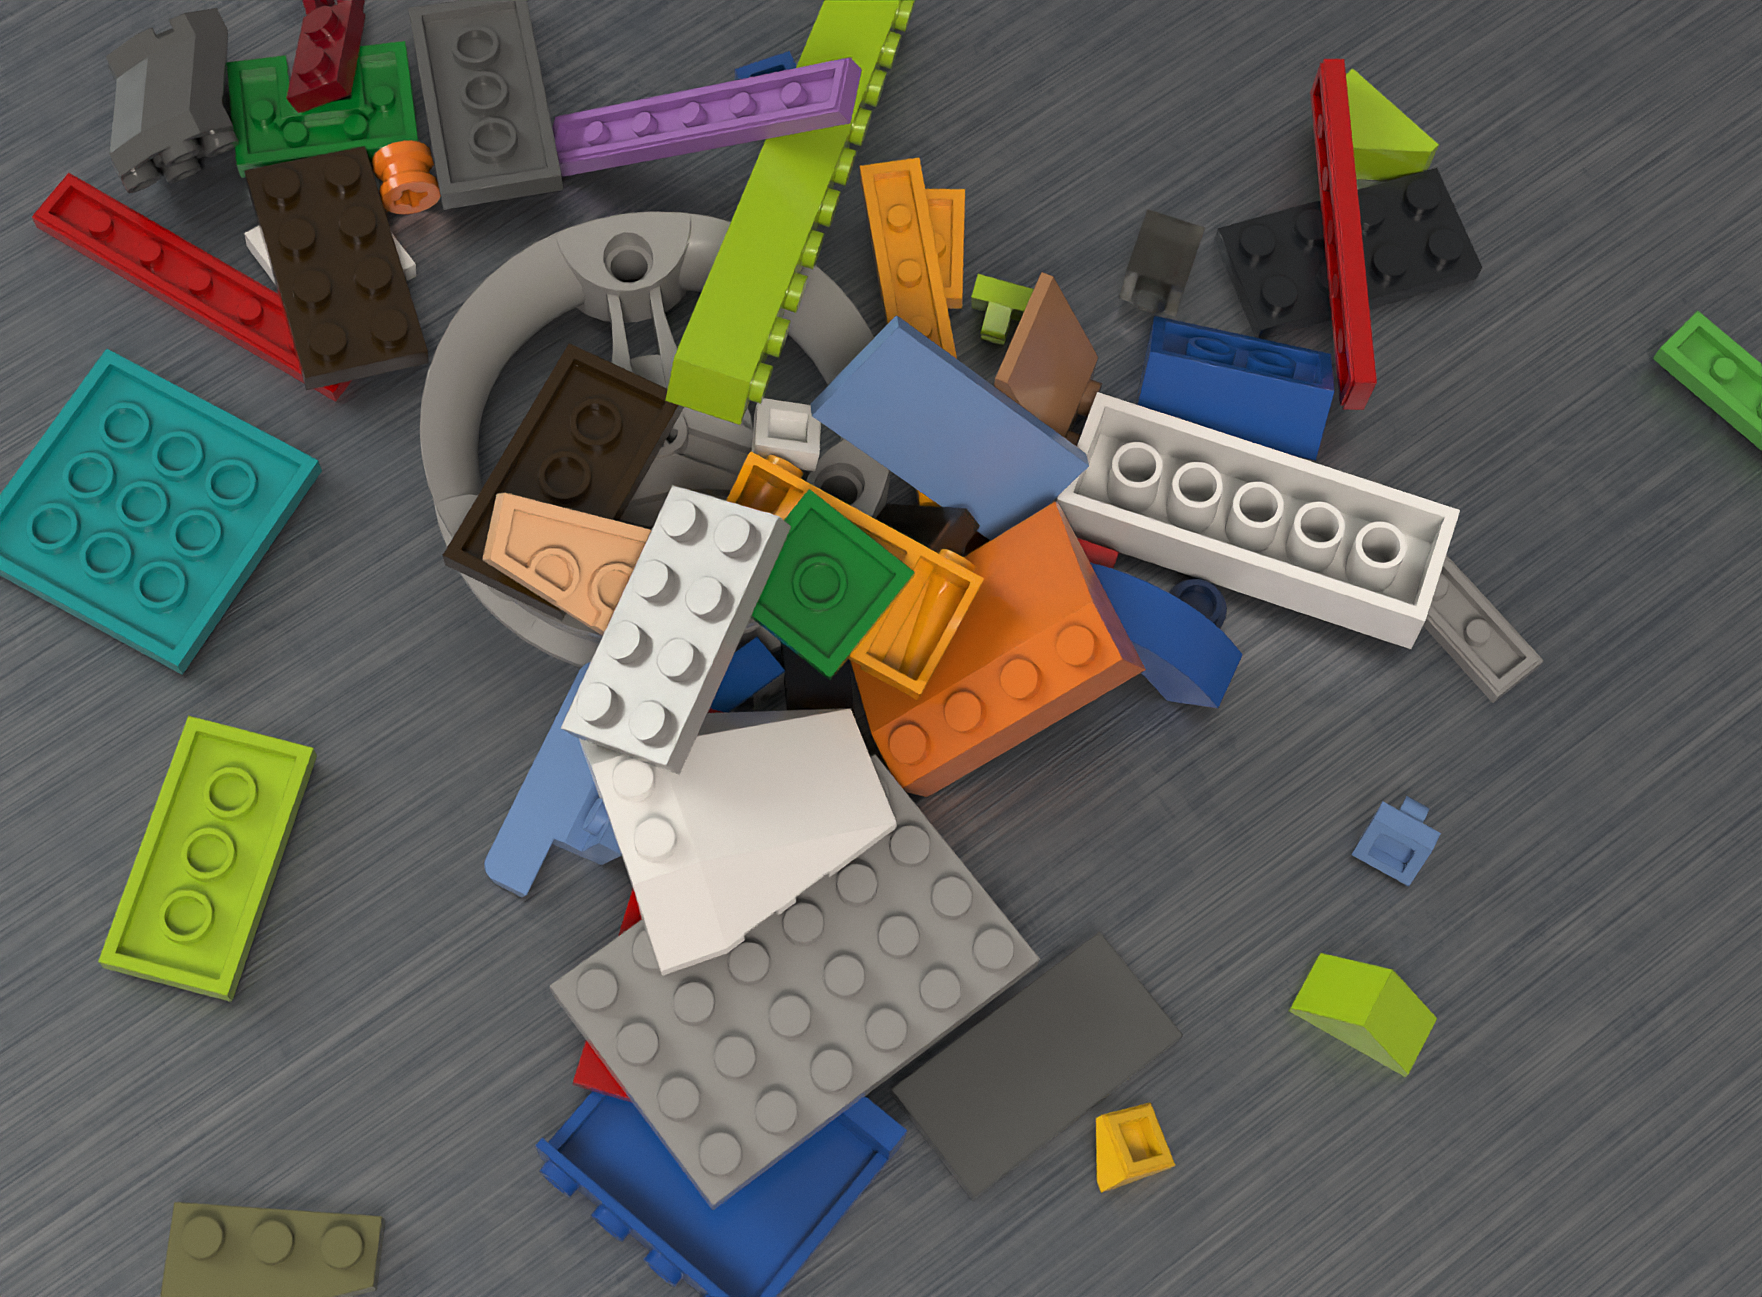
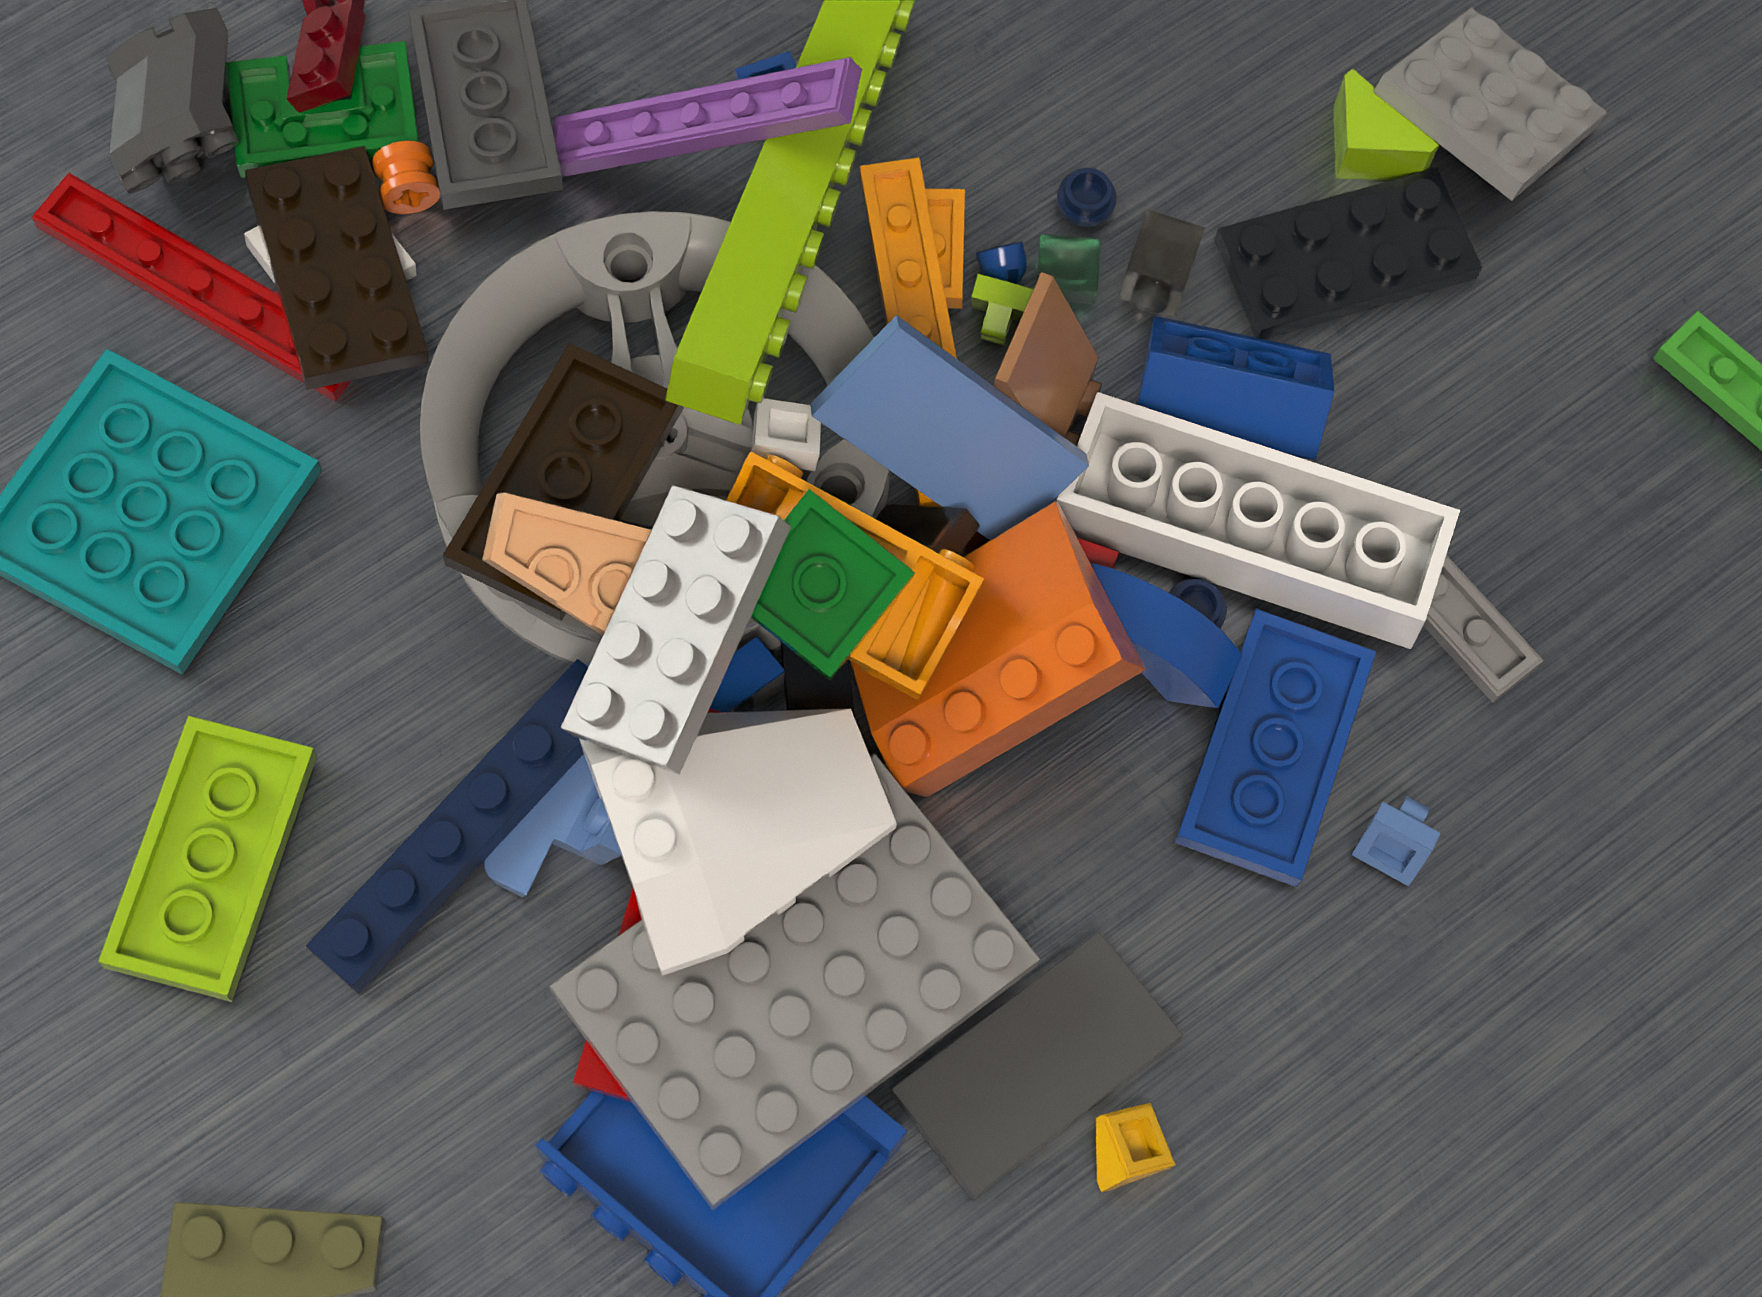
lime slope [1289,953,1437,1077] -> none
red tile [1310,59,1377,410] -> none
none -> dark blue plate [306,659,588,994]
none -> blue hinge [976,241,1027,284]
none -> clear green plate [1036,234,1101,304]
none -> dark blue plate [1057,168,1117,227]
none -> blue plate [1174,609,1376,887]
none -> light grey plate [1373,7,1607,201]

